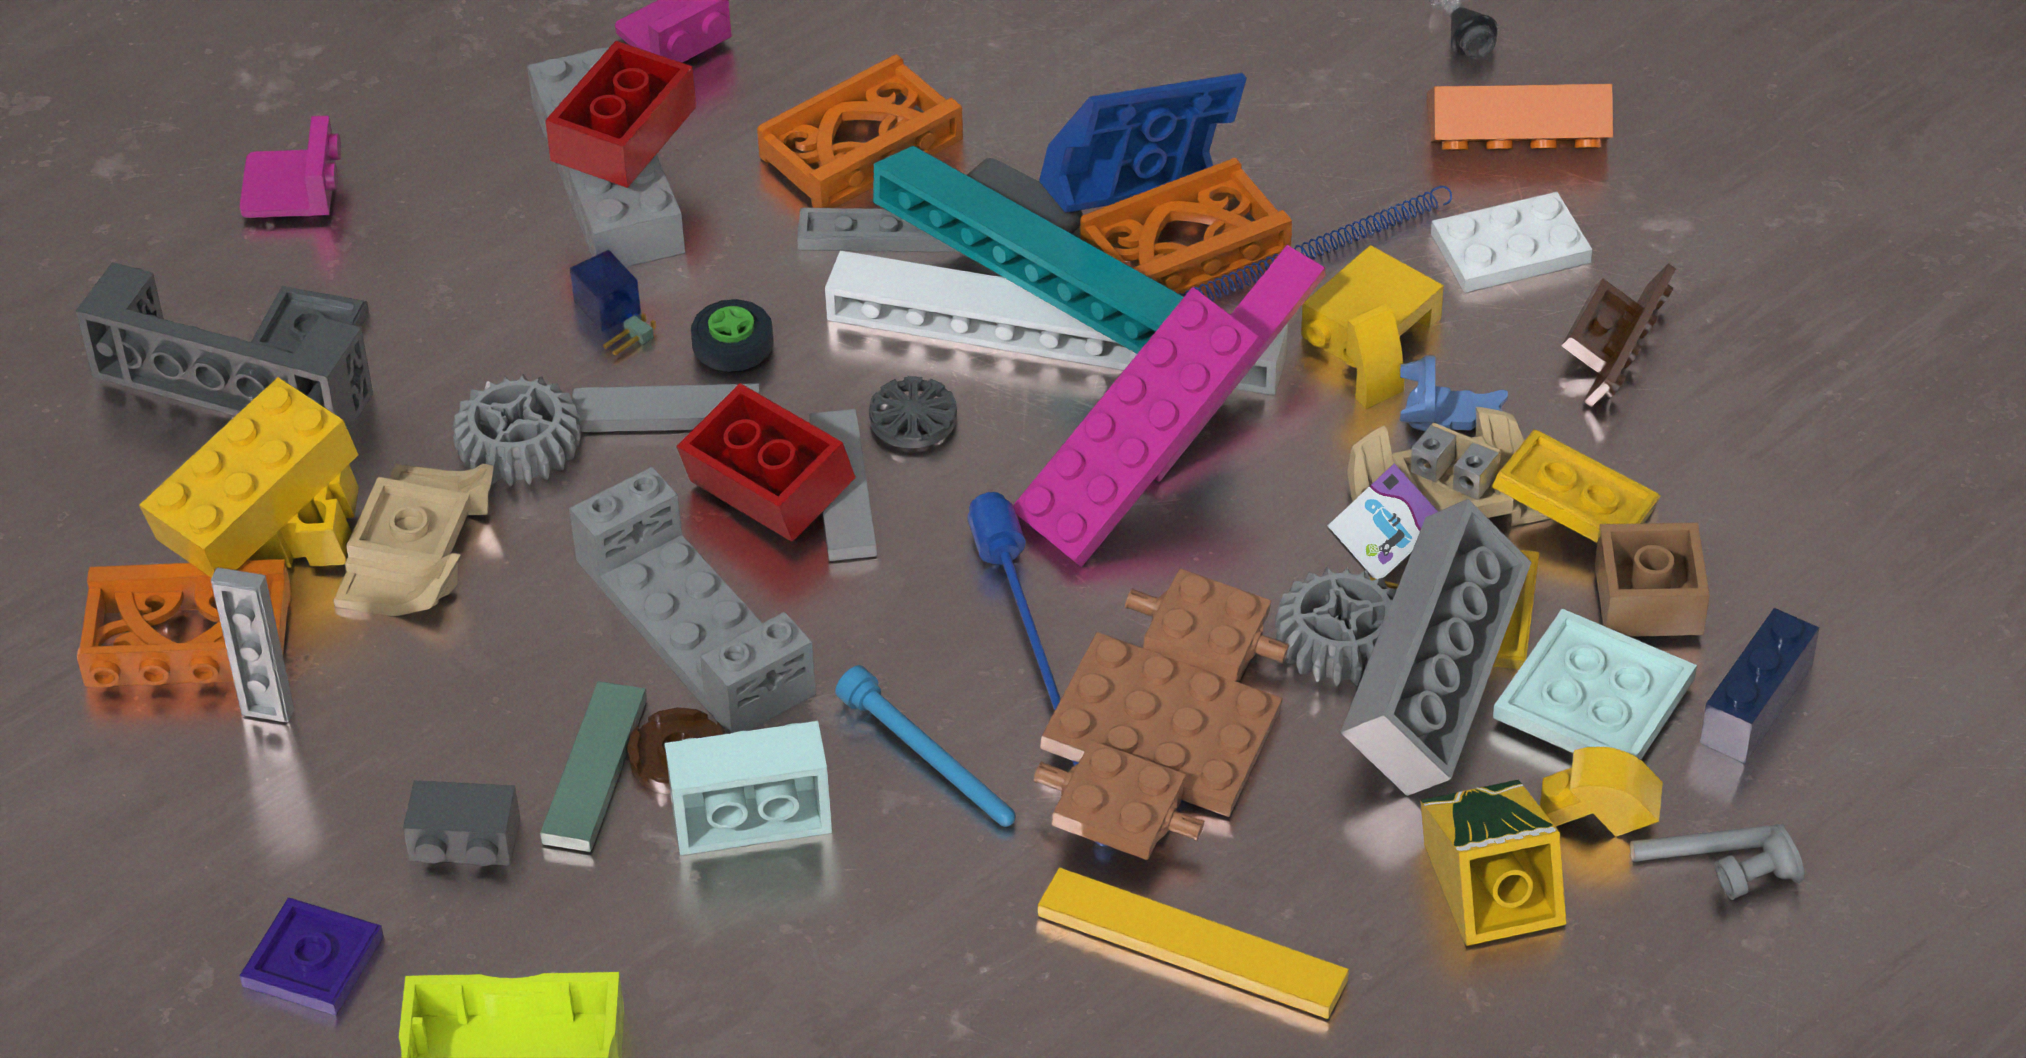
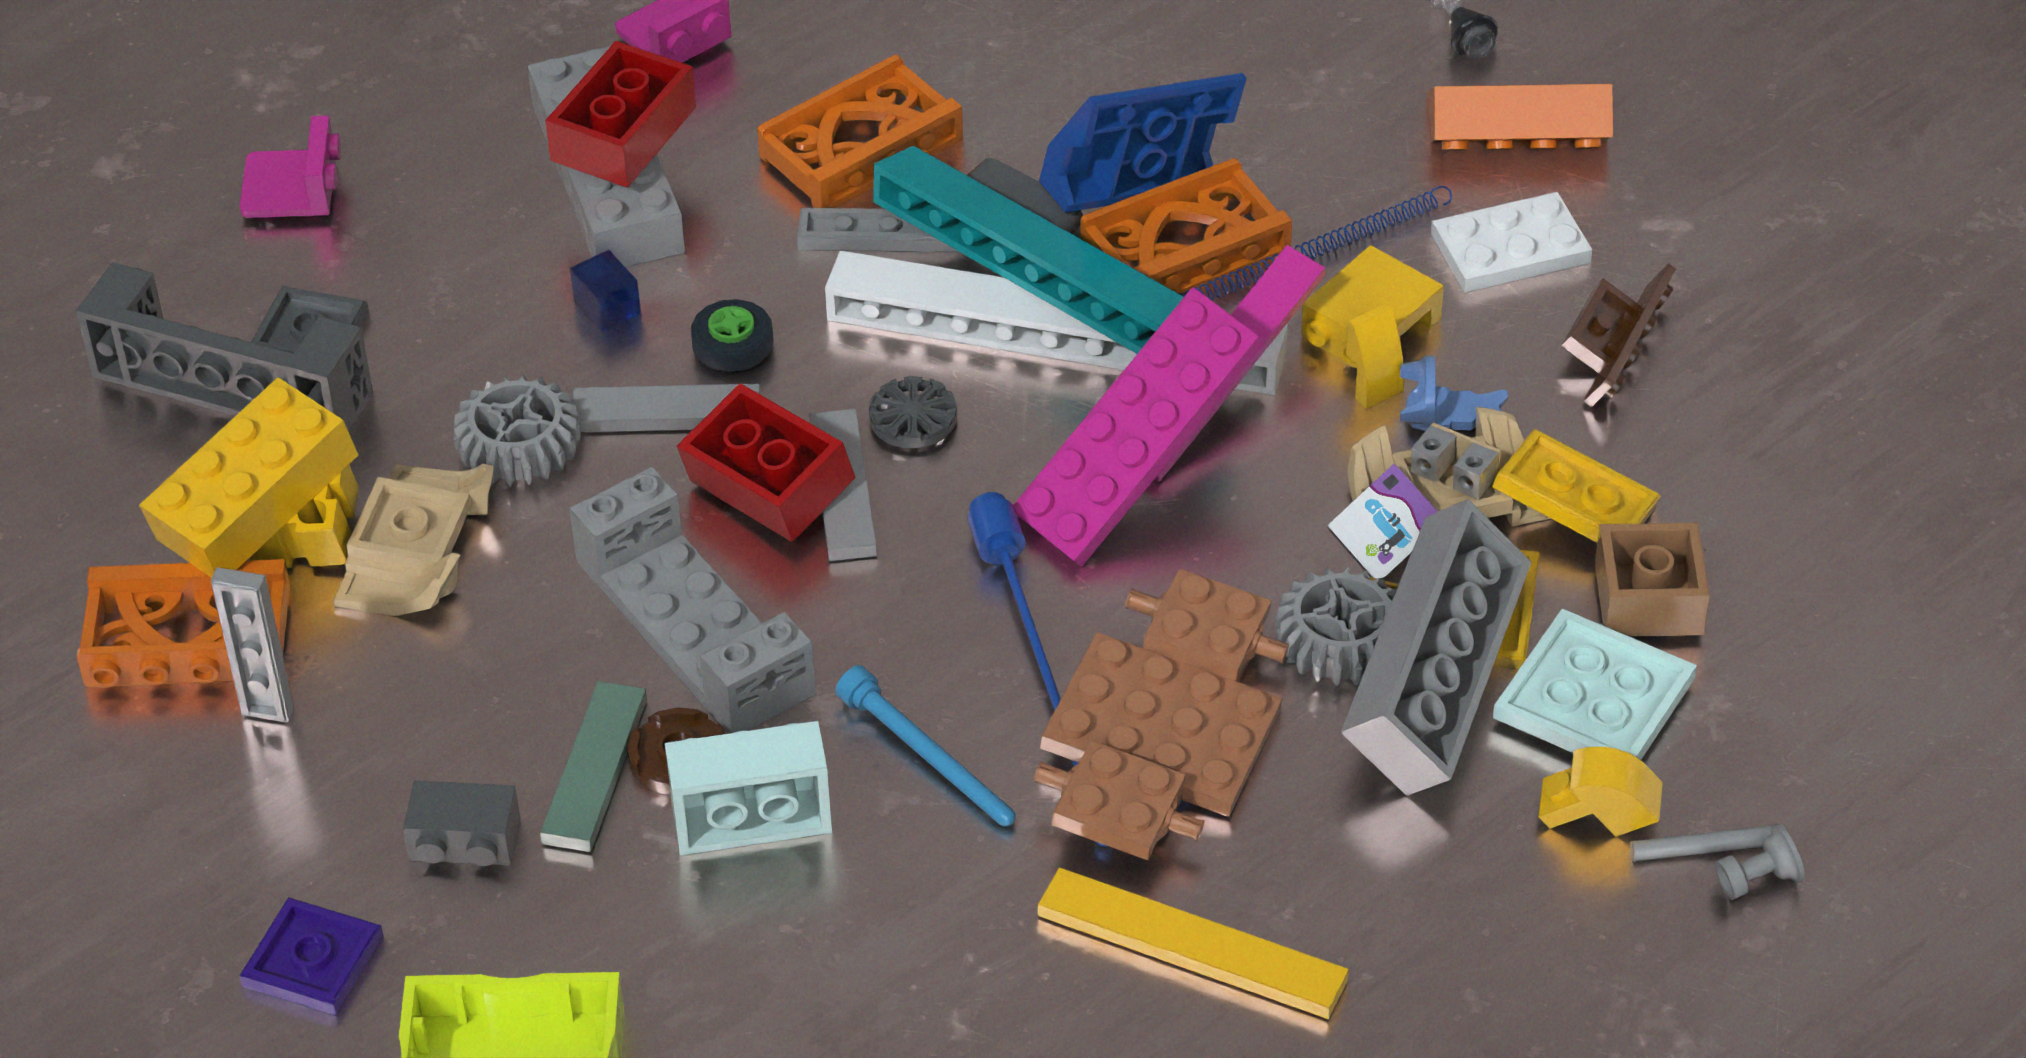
piece [603,313,656,356] -> none
yellow slope [1420,779,1566,946] -> none
dark blue brick [1700,608,1820,763] -> none

